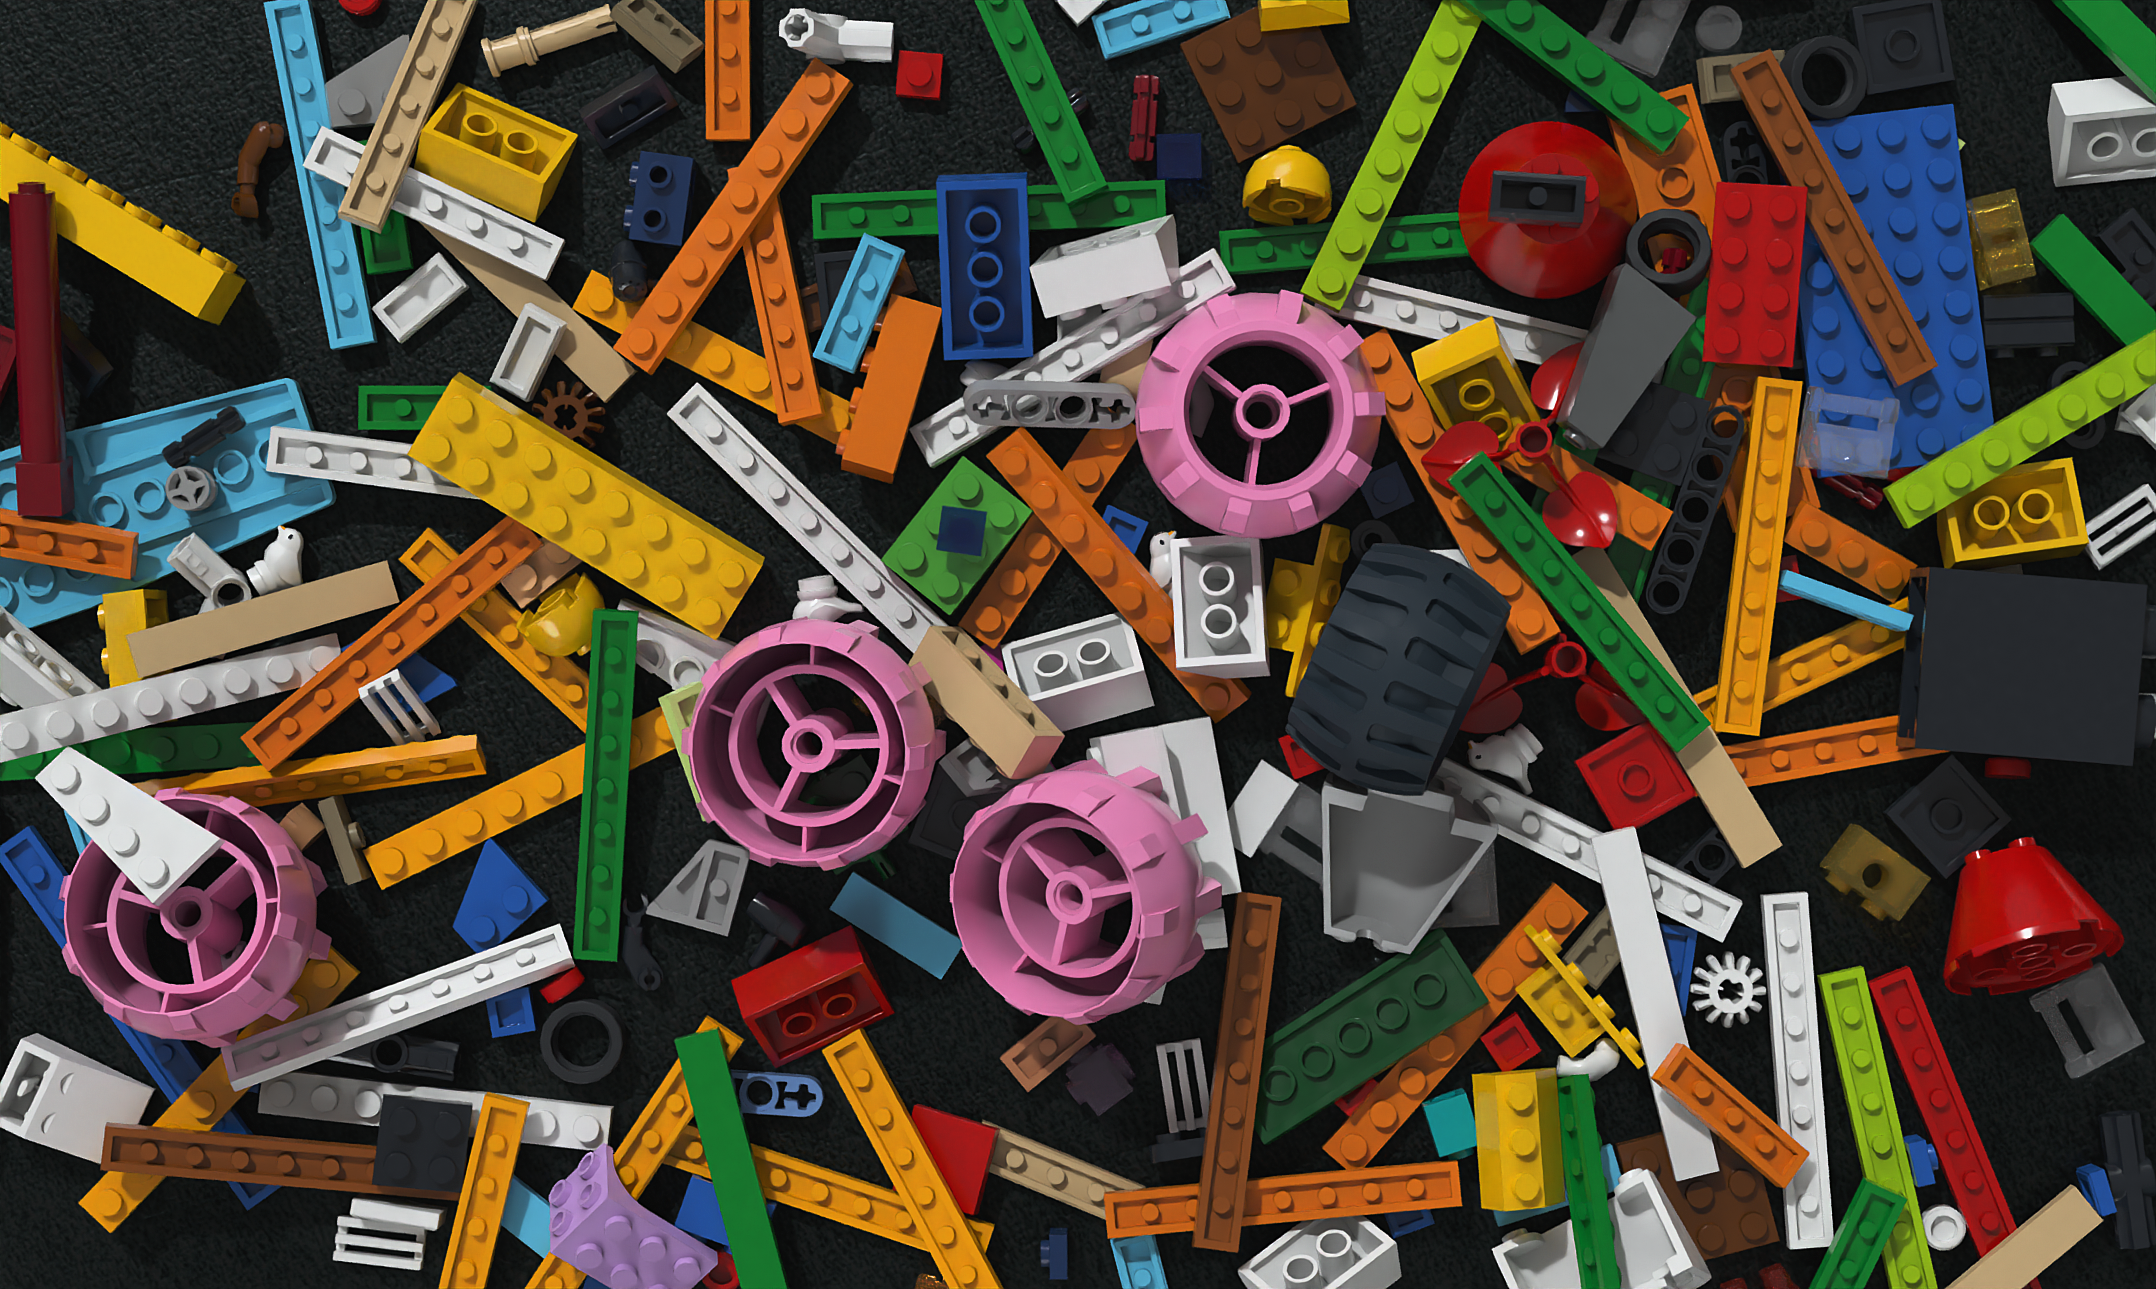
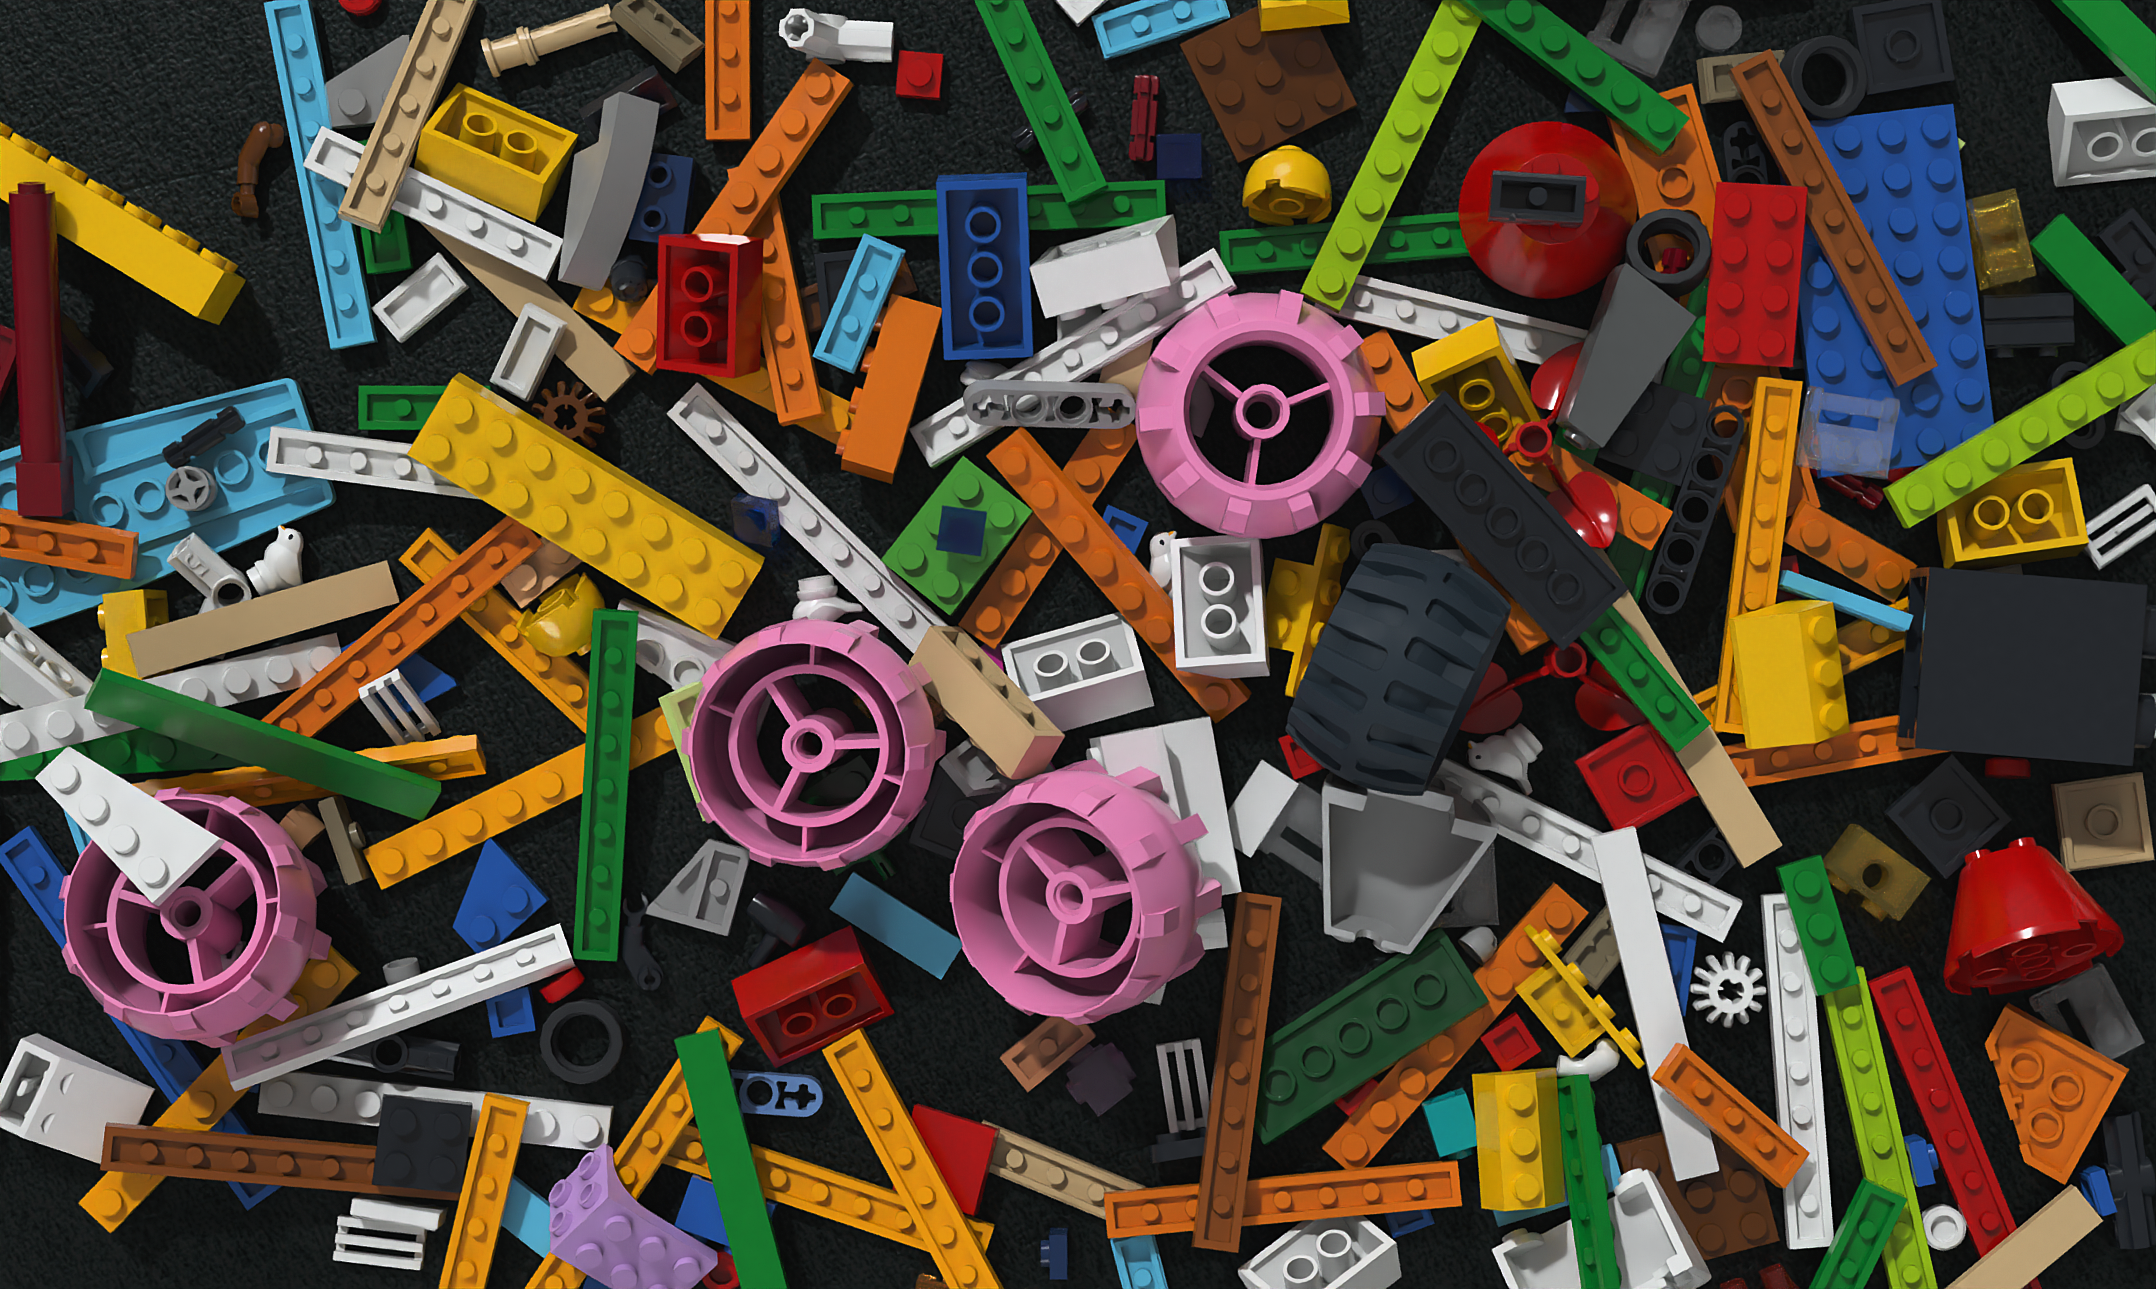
none -> green tile [84,667,441,821]
none -> light grey hinge [383,958,421,986]
none -> light grey slope [558,91,660,291]
none -> red slope [656,234,764,379]
none -> clear blue plate [731,493,781,547]
none -> black plate [1377,390,1629,651]
none -> light grey hinge [1458,925,1497,965]
none -> yellow slope [1729,598,1850,749]
none -> green plate [1775,855,1860,996]
none -> orange plate [1985,1003,2129,1185]
none -> tan tile [2051,772,2154,872]

